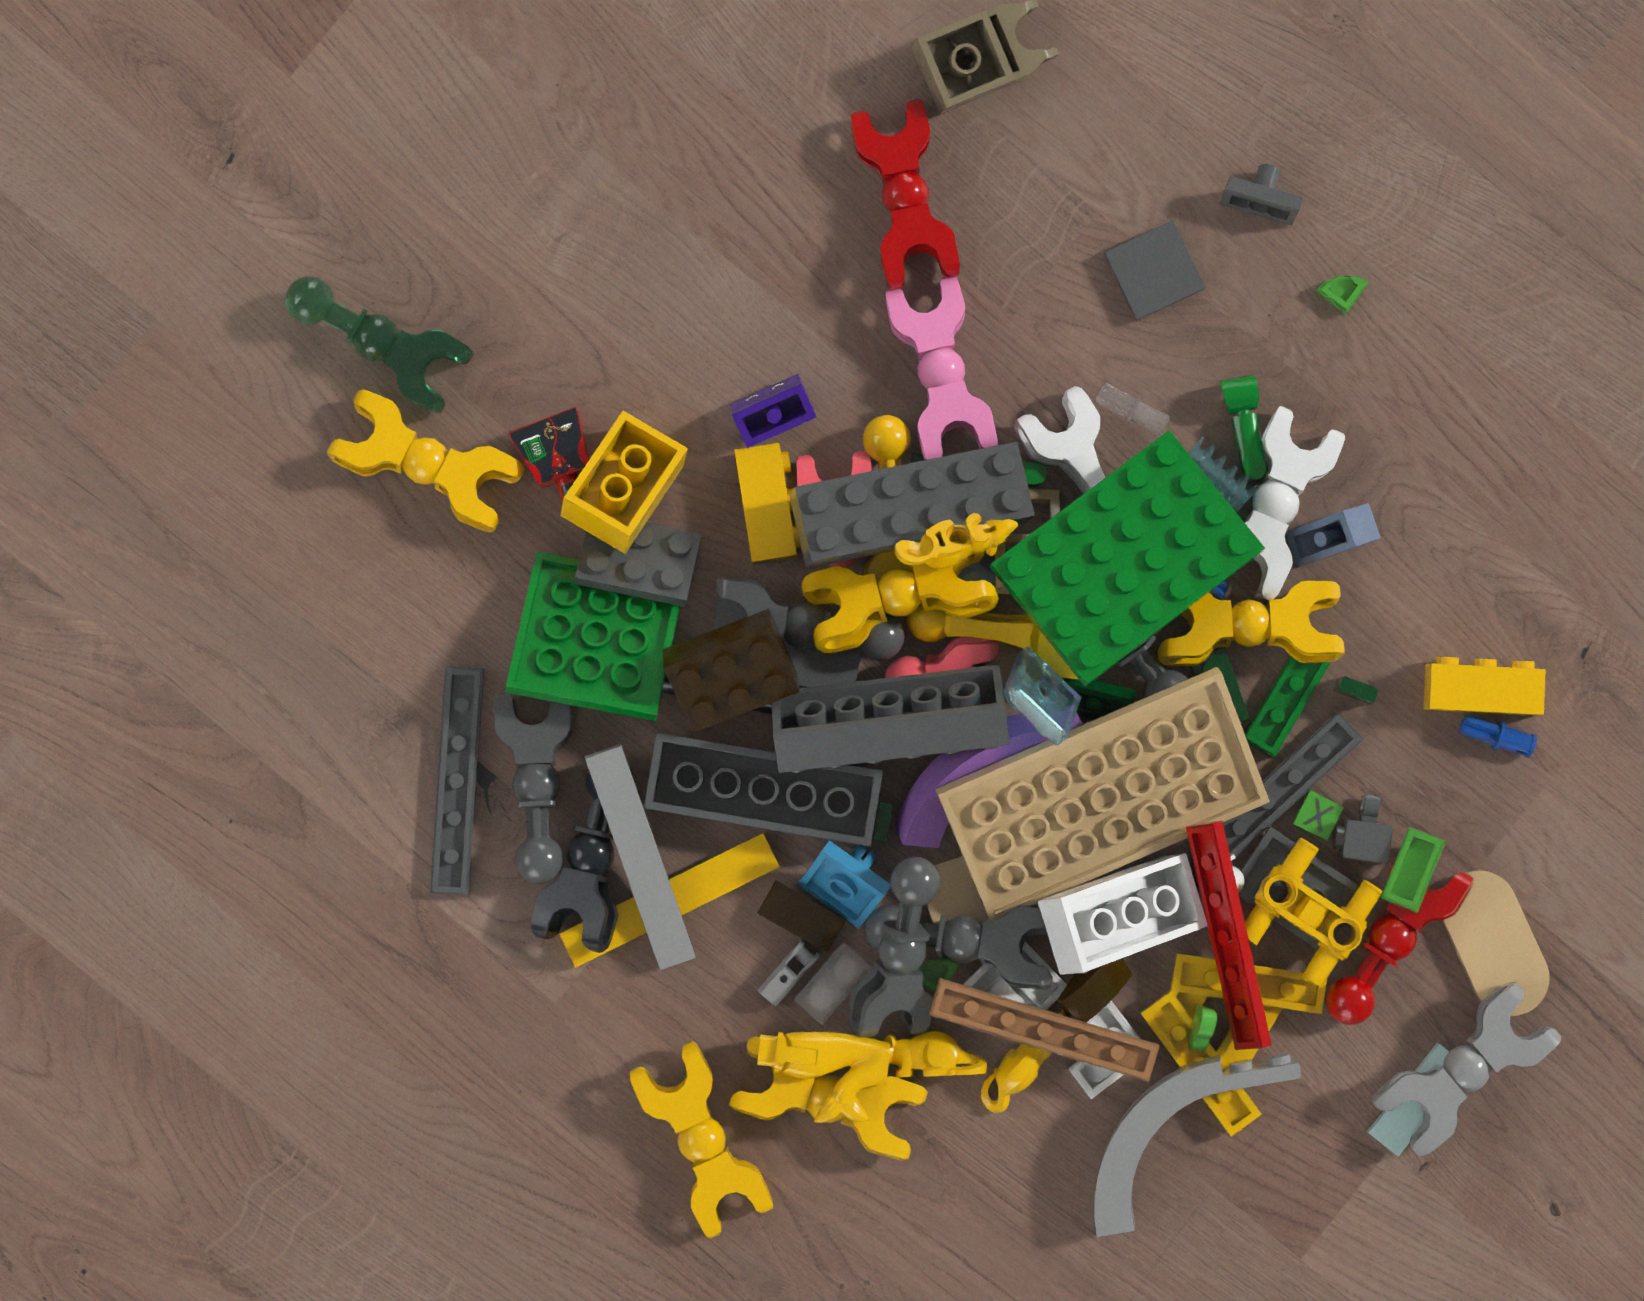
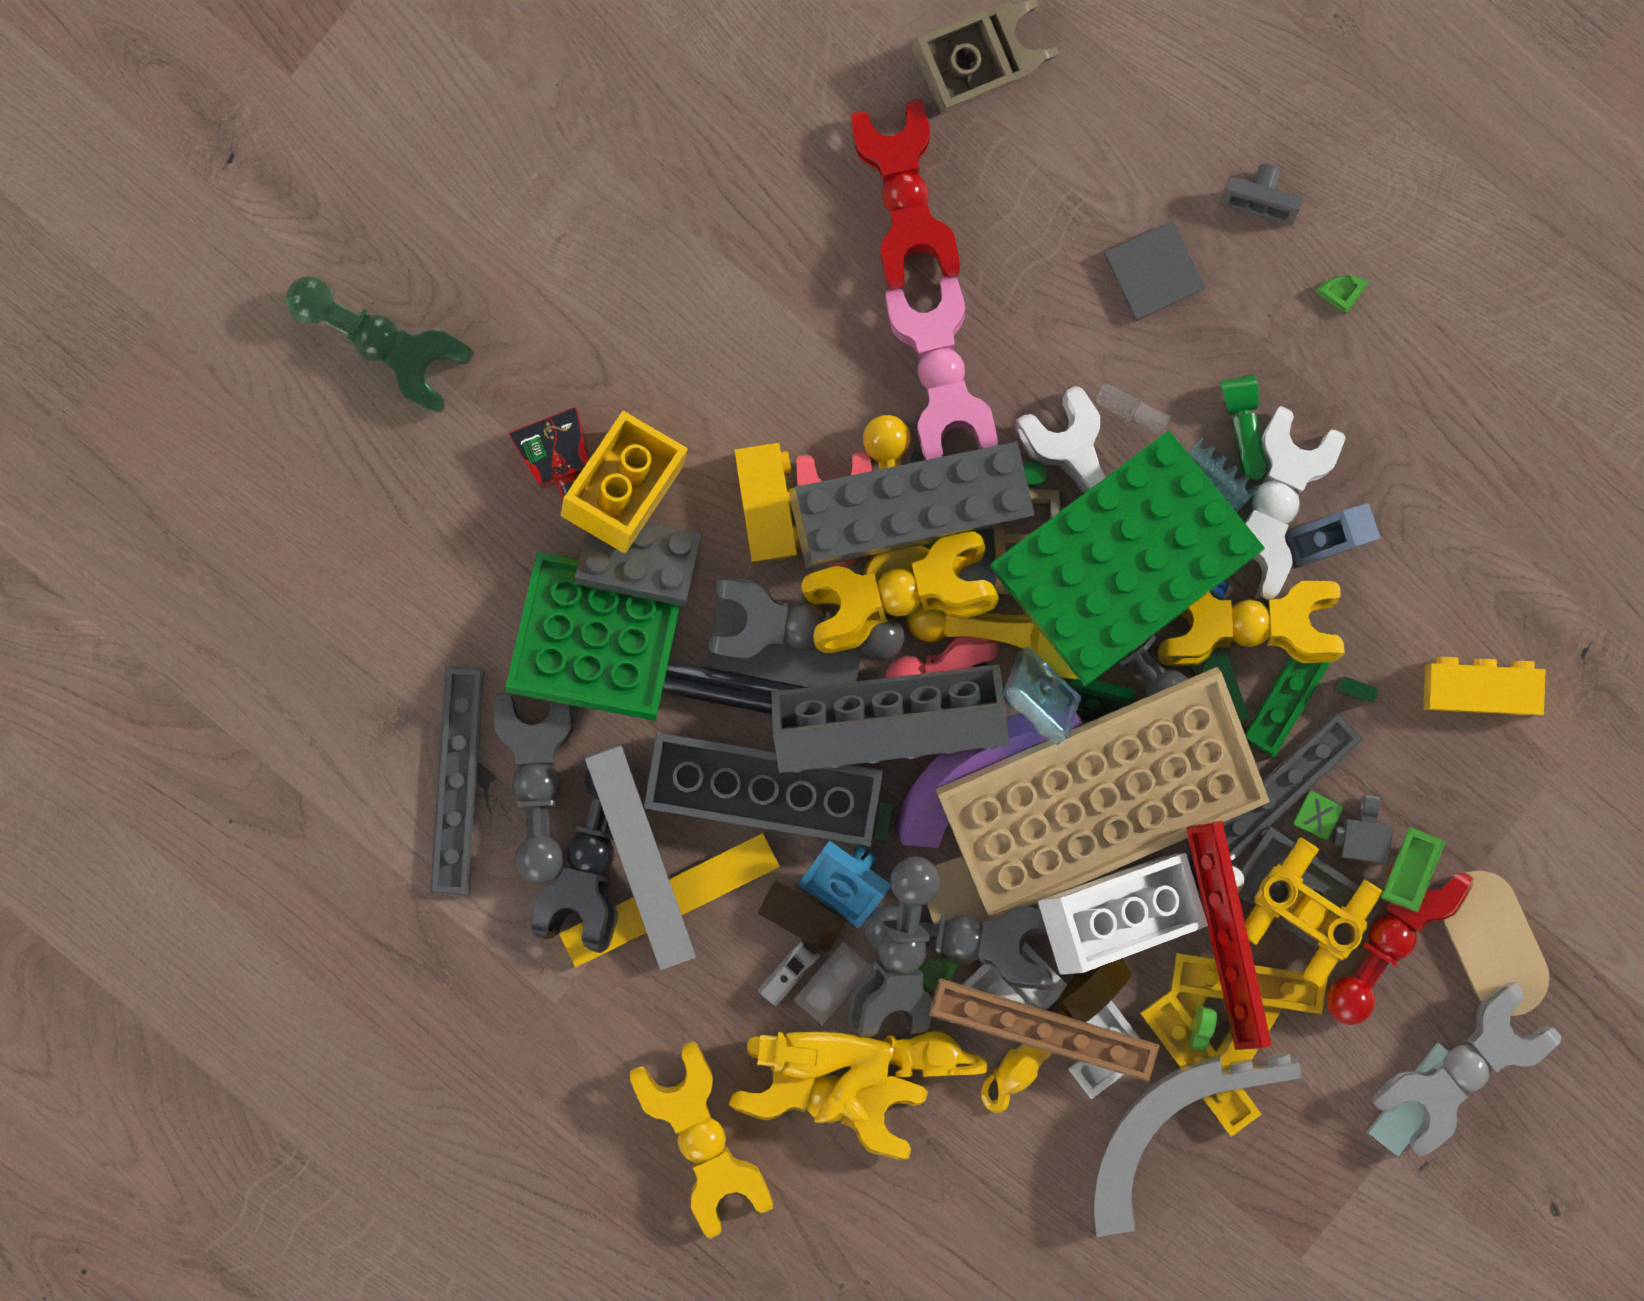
yellow piece [327,389,525,533] -> none
dark brown brick [663,609,800,733] -> none
dark purple brick [730,374,817,448] -> none
yellow animal [894,513,1018,569] -> none
blue axle [1459,714,1537,758] -> none

